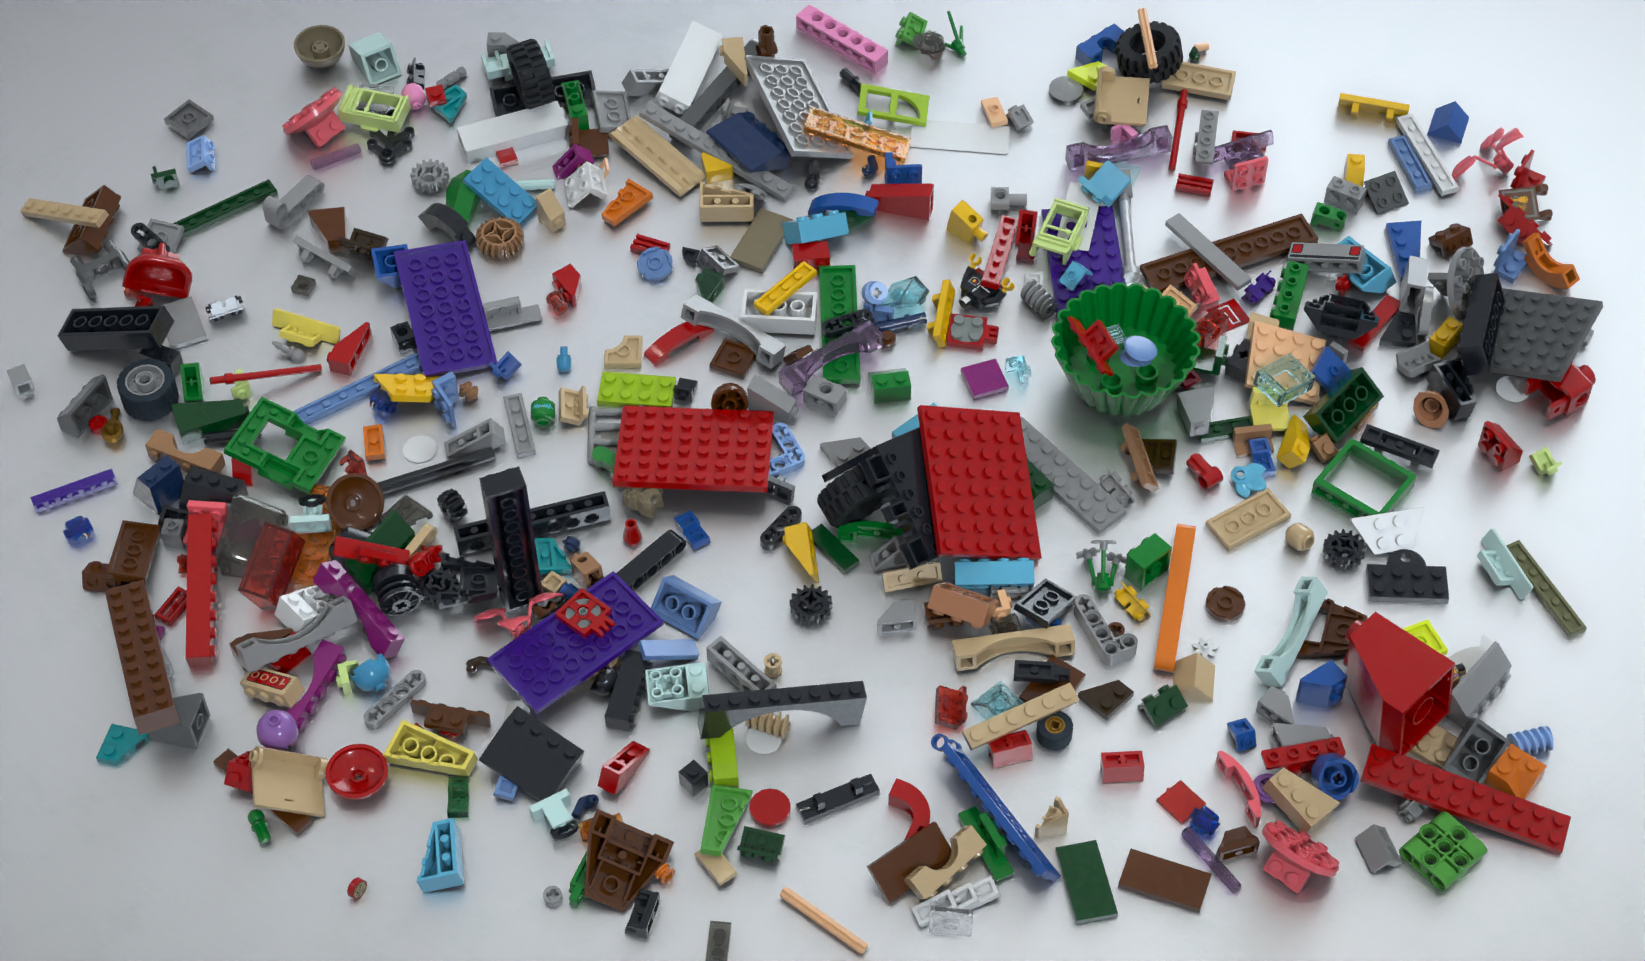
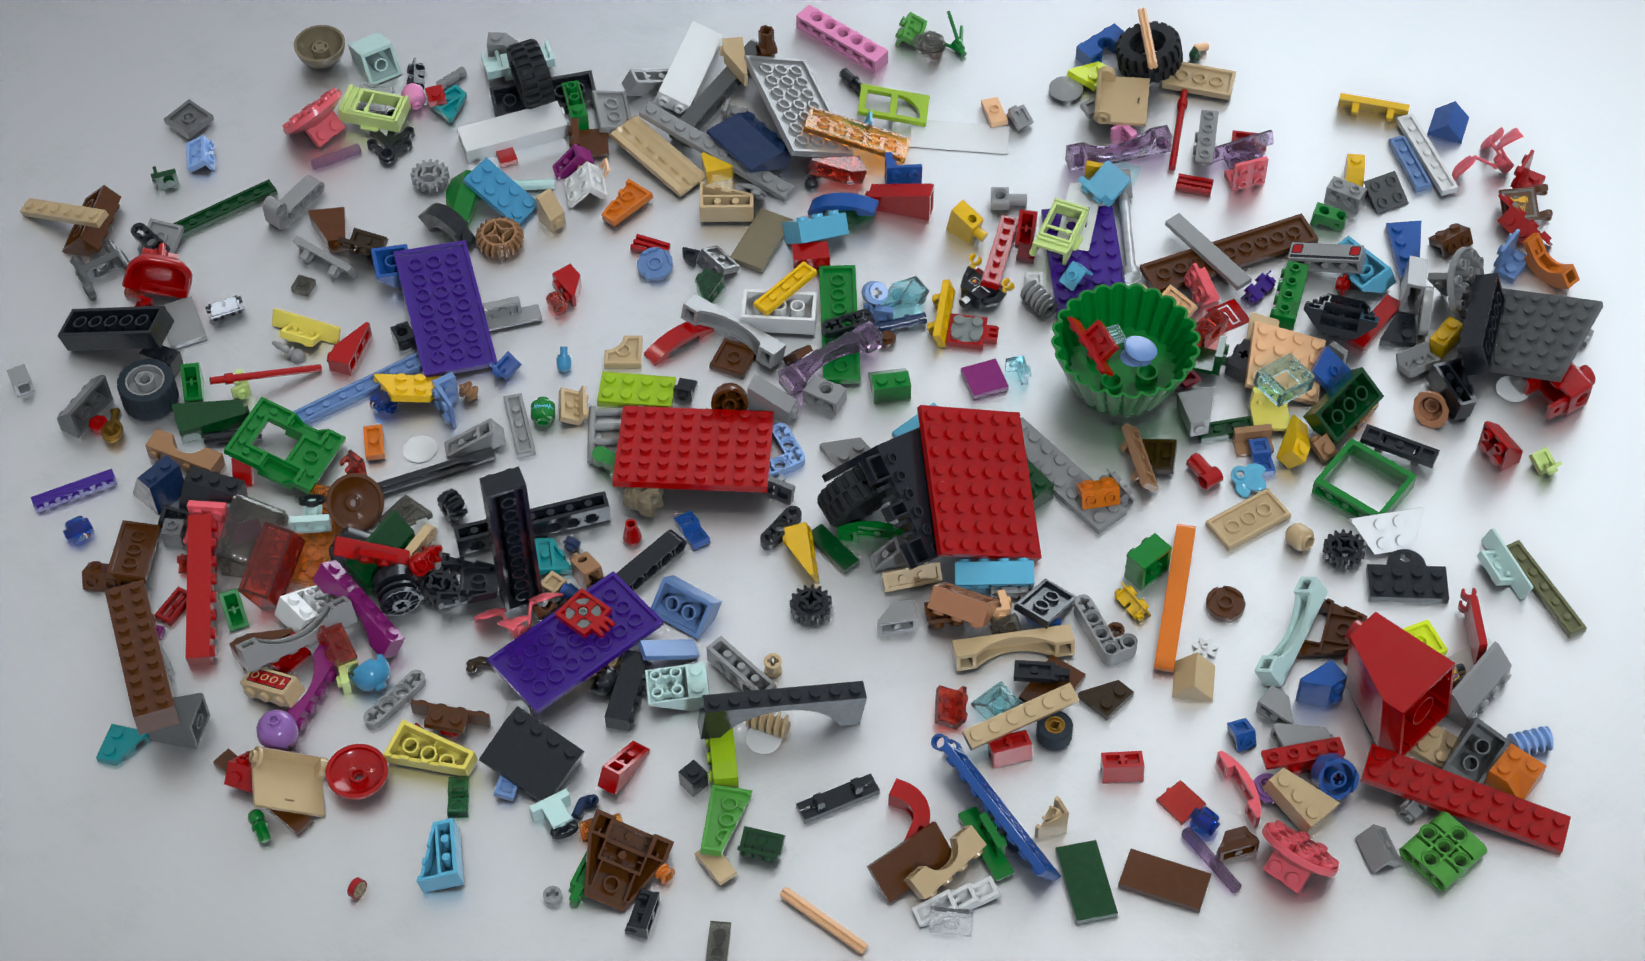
red tile [749,788,791,828] -> none
dark blue arm [862,155,879,177] -> none
plant [1076,540,1127,591] -> none
dark green bracket [1137,684,1188,726] -> none
none -> green slope [218,588,249,631]
none -> clear red bracket [317,623,358,668]
none -> clear red slope [807,156,867,184]
none -> orange bracket [1076,477,1120,510]
none -> red tile [1458,588,1488,665]

